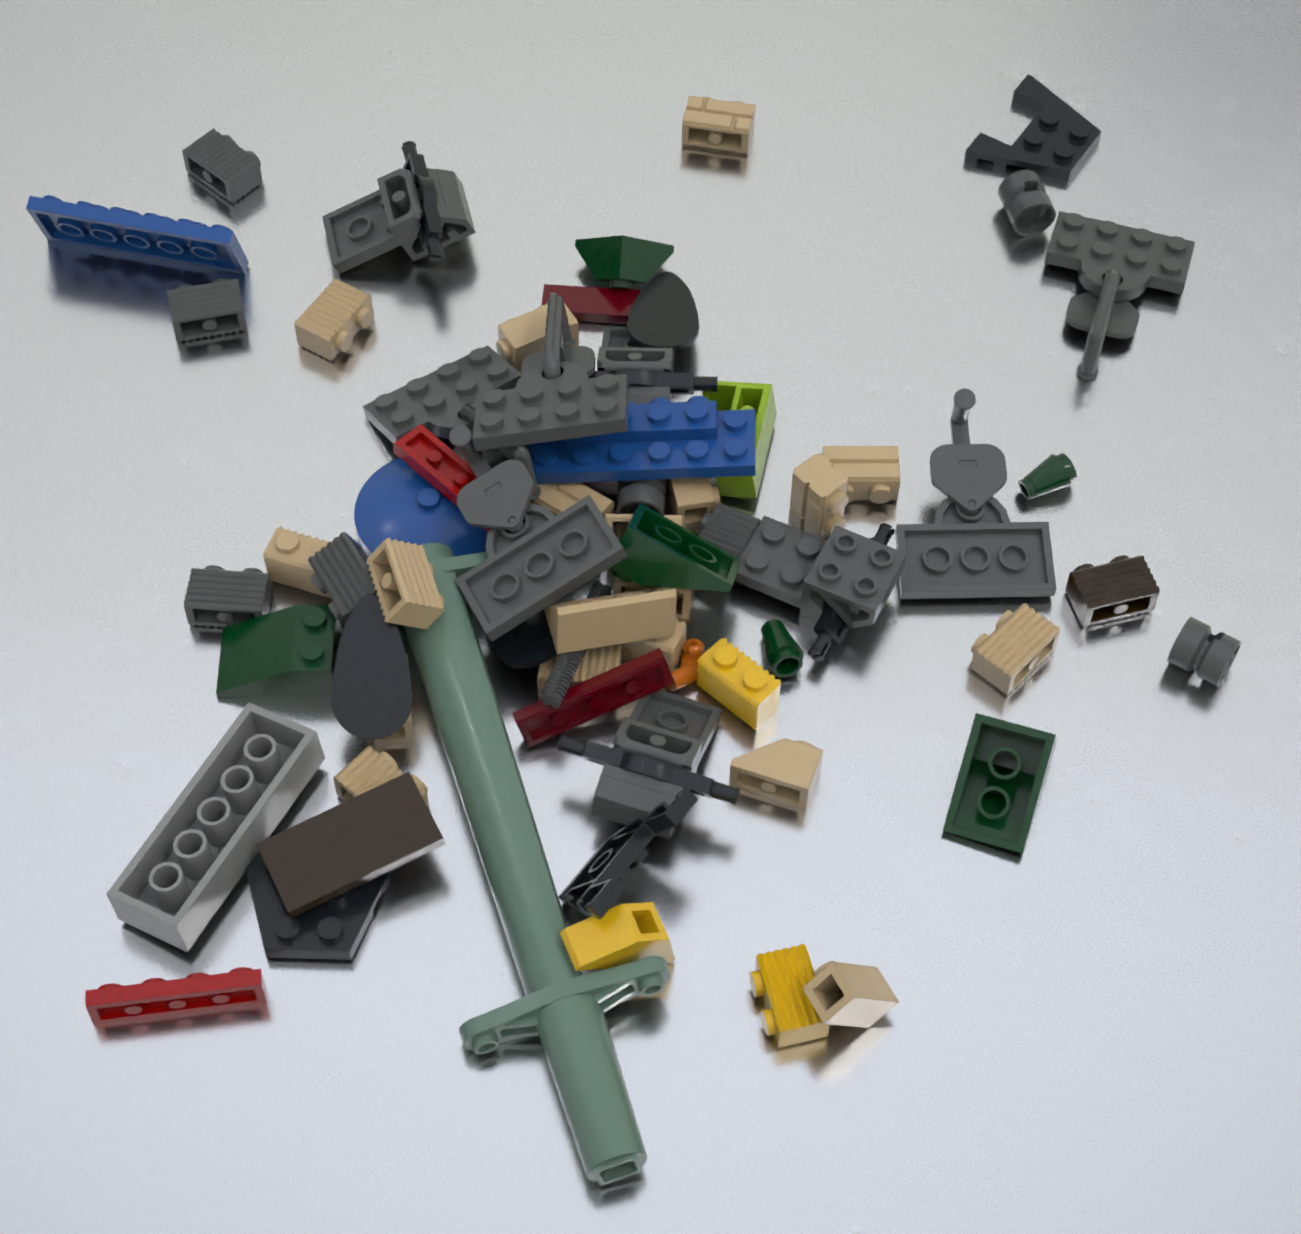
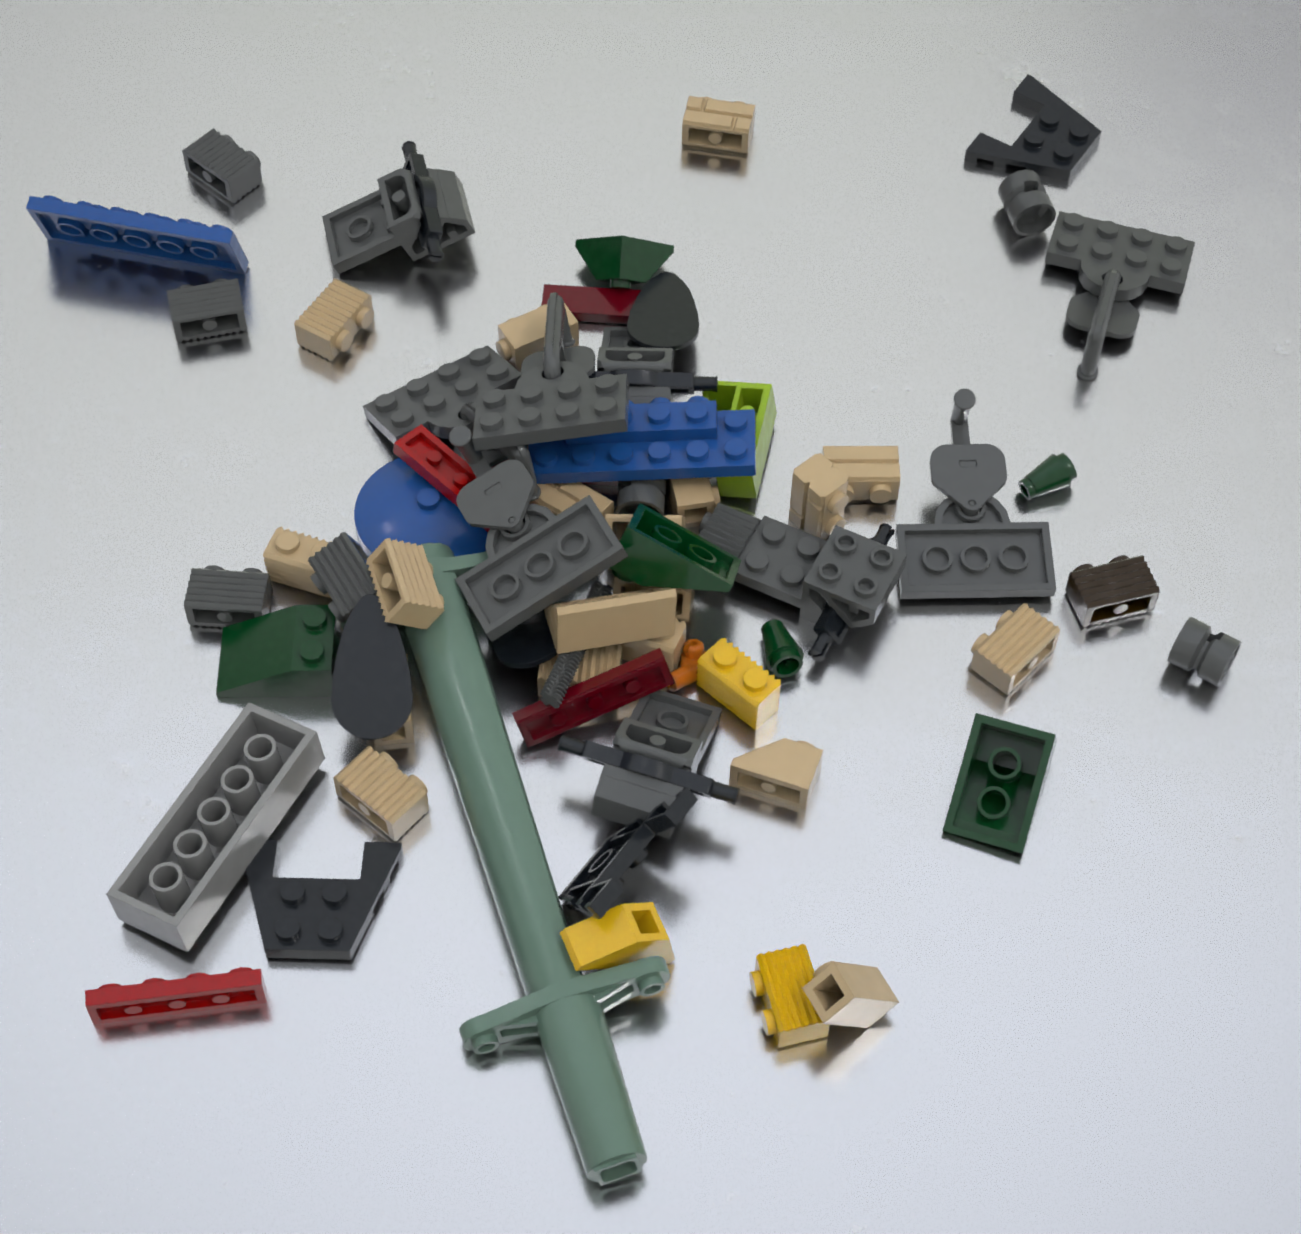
dark brown tile [256,772,445,918] -> none

